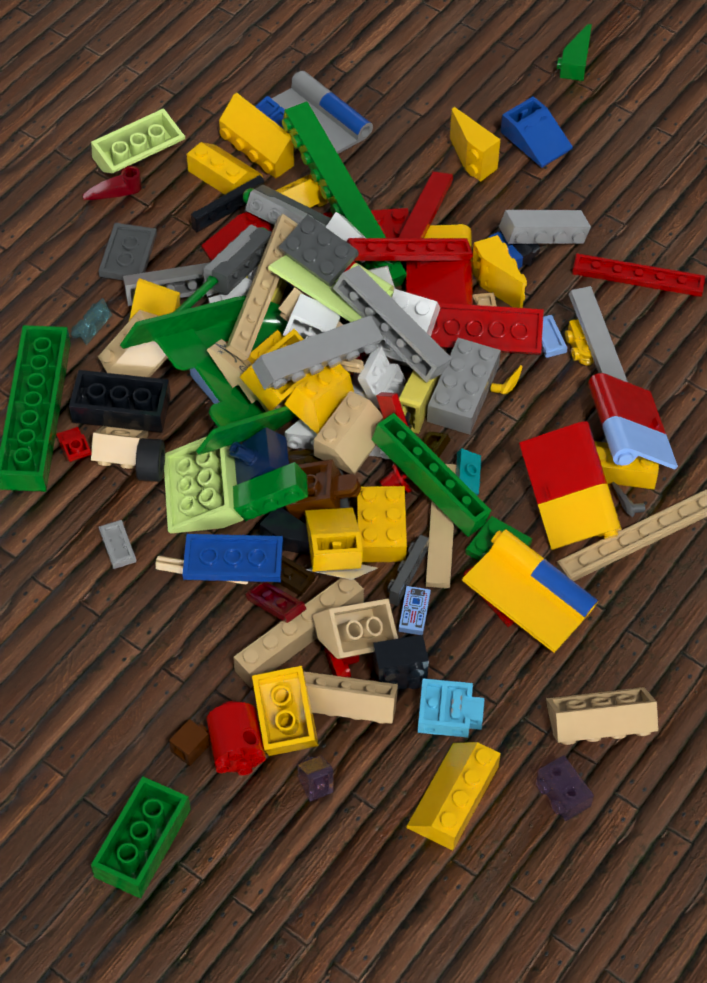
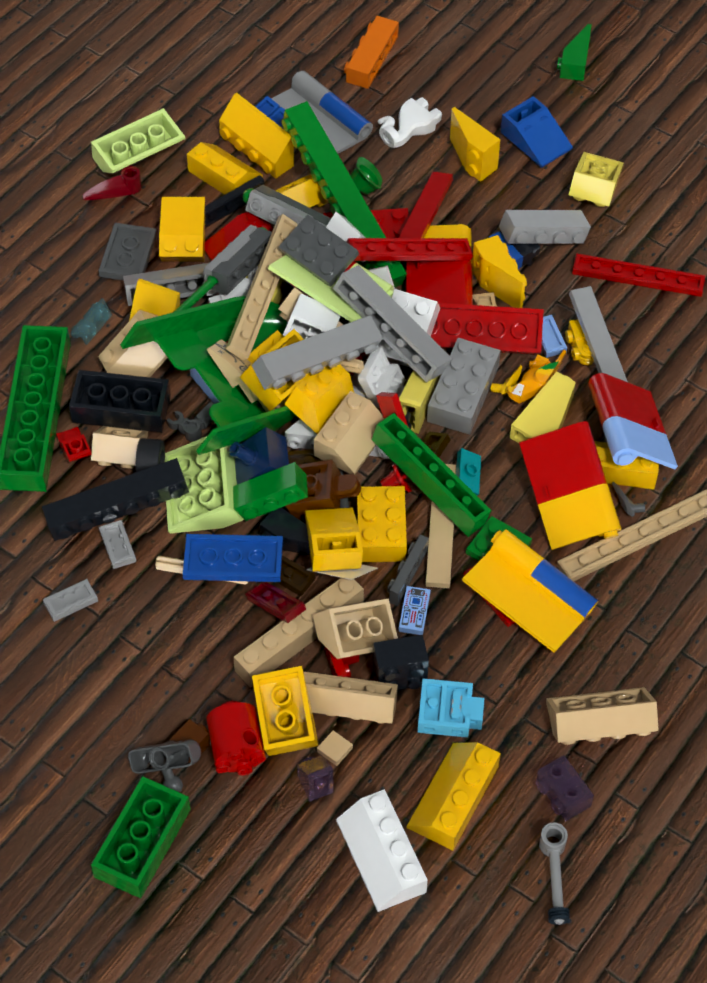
none -> black brick [42,458,189,541]
none -> light grey plate [43,579,98,622]
none -> dark grey piece [128,739,201,793]
none -> yellow slope [159,197,205,262]
none -> dark grey bar [167,402,213,442]
none -> tan tile [317,730,353,766]
none -> white slope [336,789,428,912]
none -> orange brick [344,16,399,89]
none -> green piece [350,157,382,195]
none -> white hips [378,97,442,148]
none -> light orange animal [507,350,566,404]
none -> light yellow slope [510,371,576,443]
none -> light grey piece [539,822,570,925]
none -> light yellow slope [568,152,624,207]

